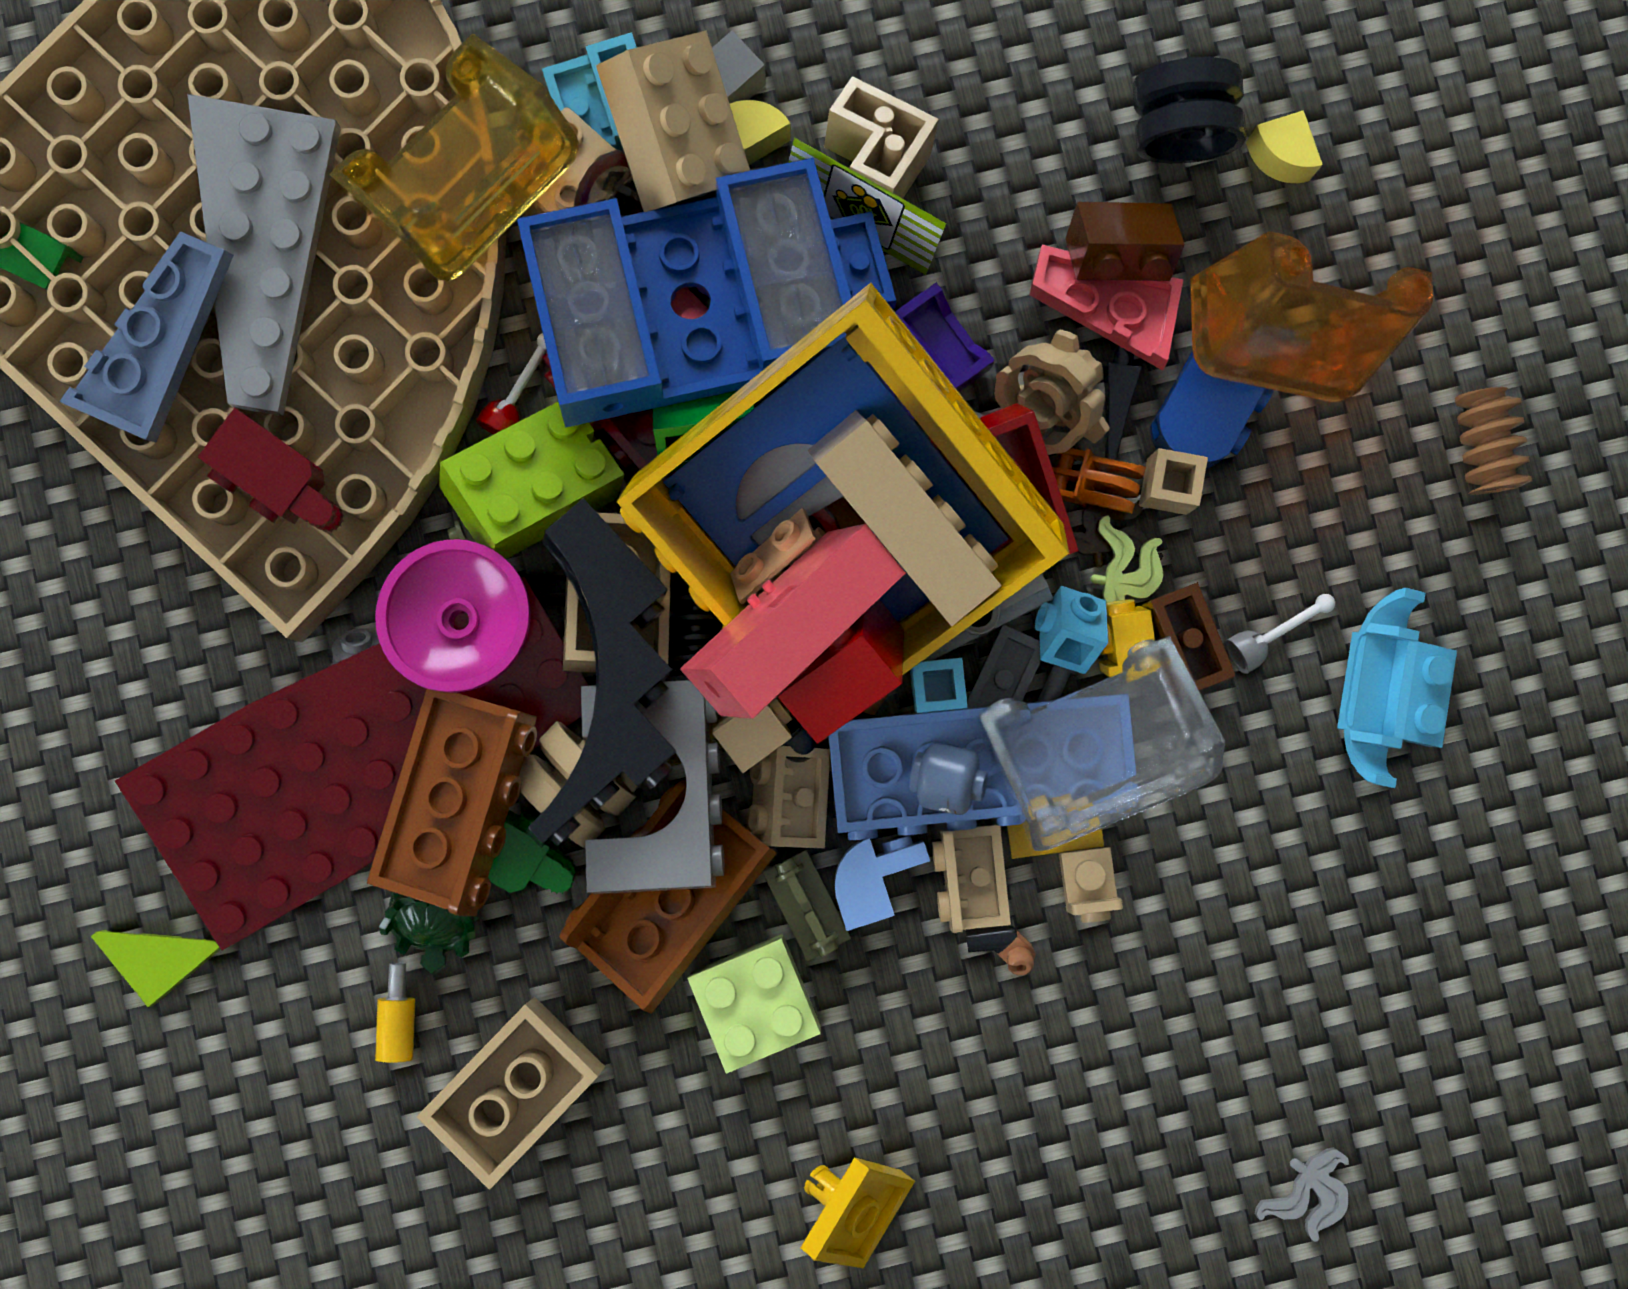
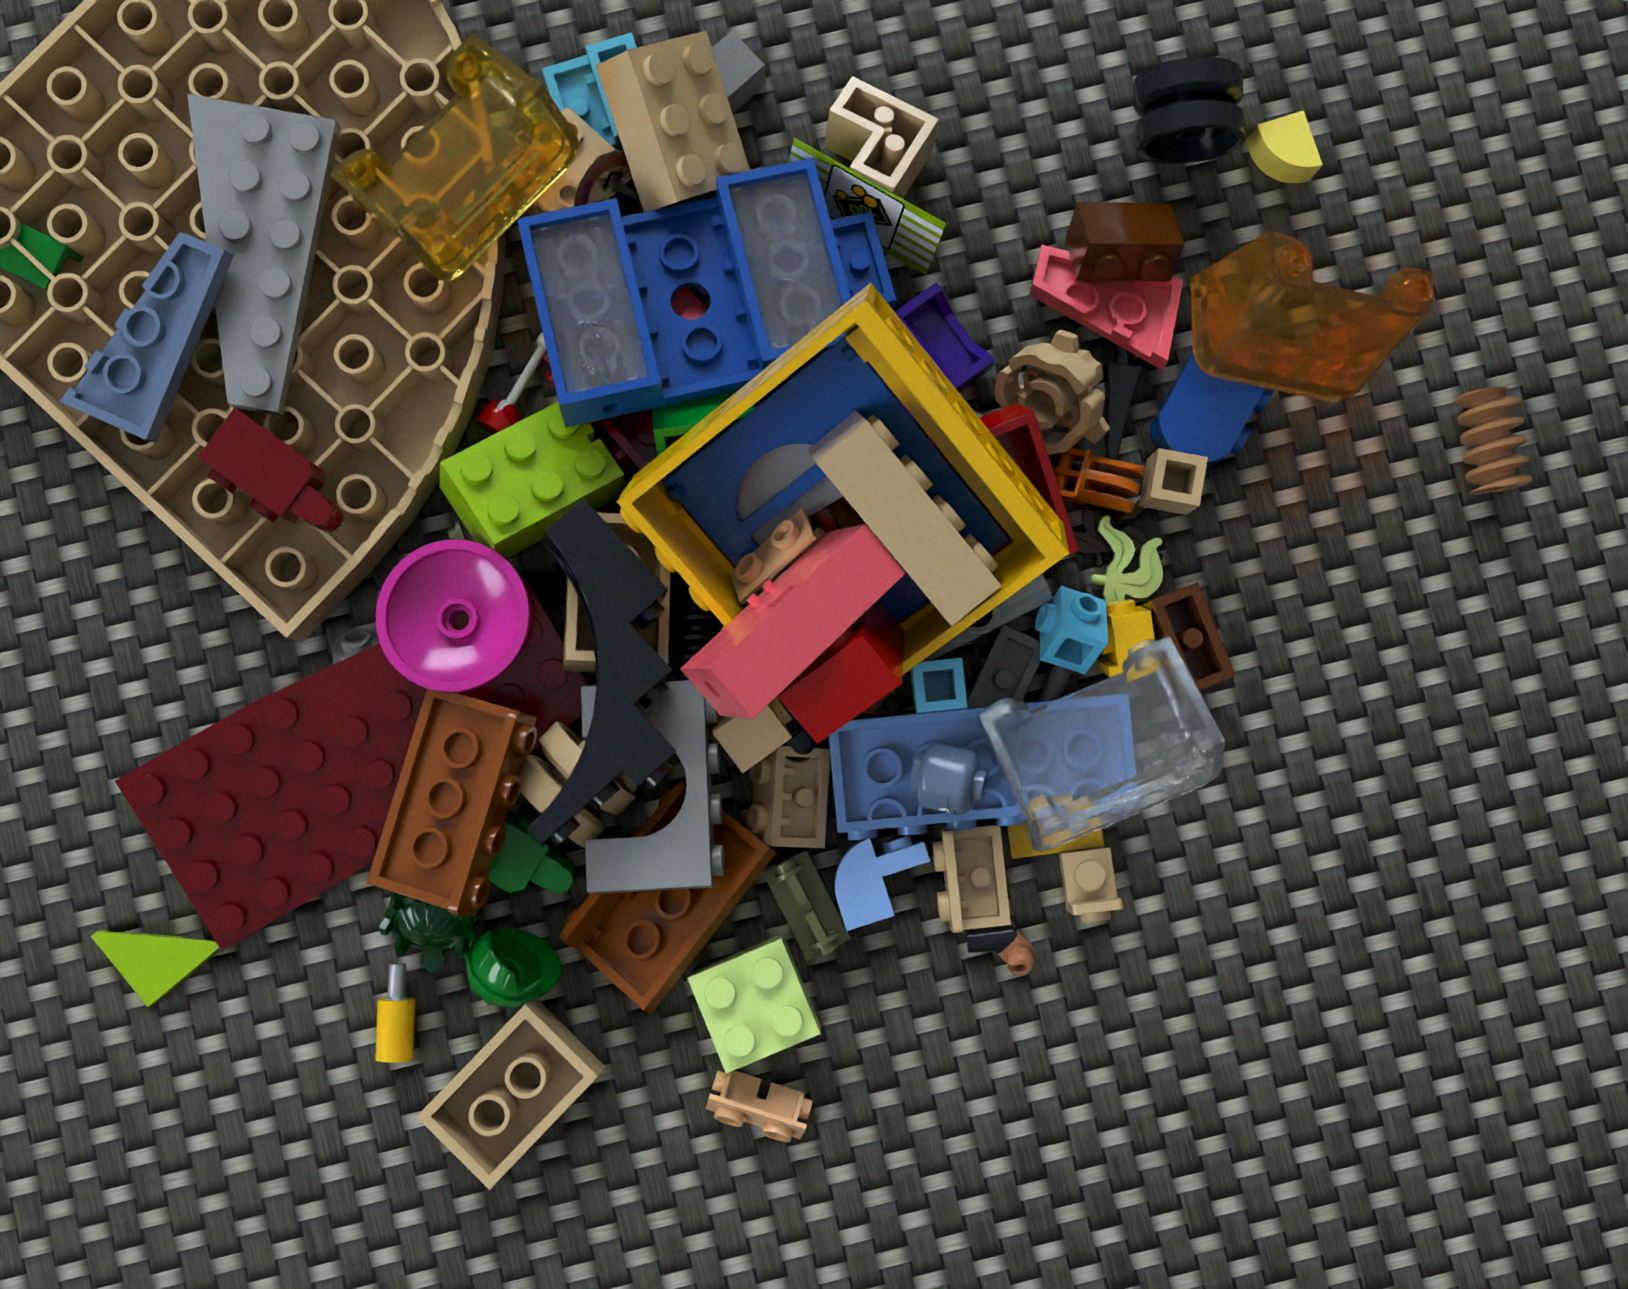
light yellow brick [730,100,791,165] -> none
yellow tile [800,1157,915,1268] -> none
hinge [1224,594,1335,674] -> none
light grey piece [1255,1147,1349,1242] -> none
medium azure plate [1337,588,1457,788] -> none
none -> green piece [465,927,561,1009]
none -> light nougat hinge [706,1070,813,1142]

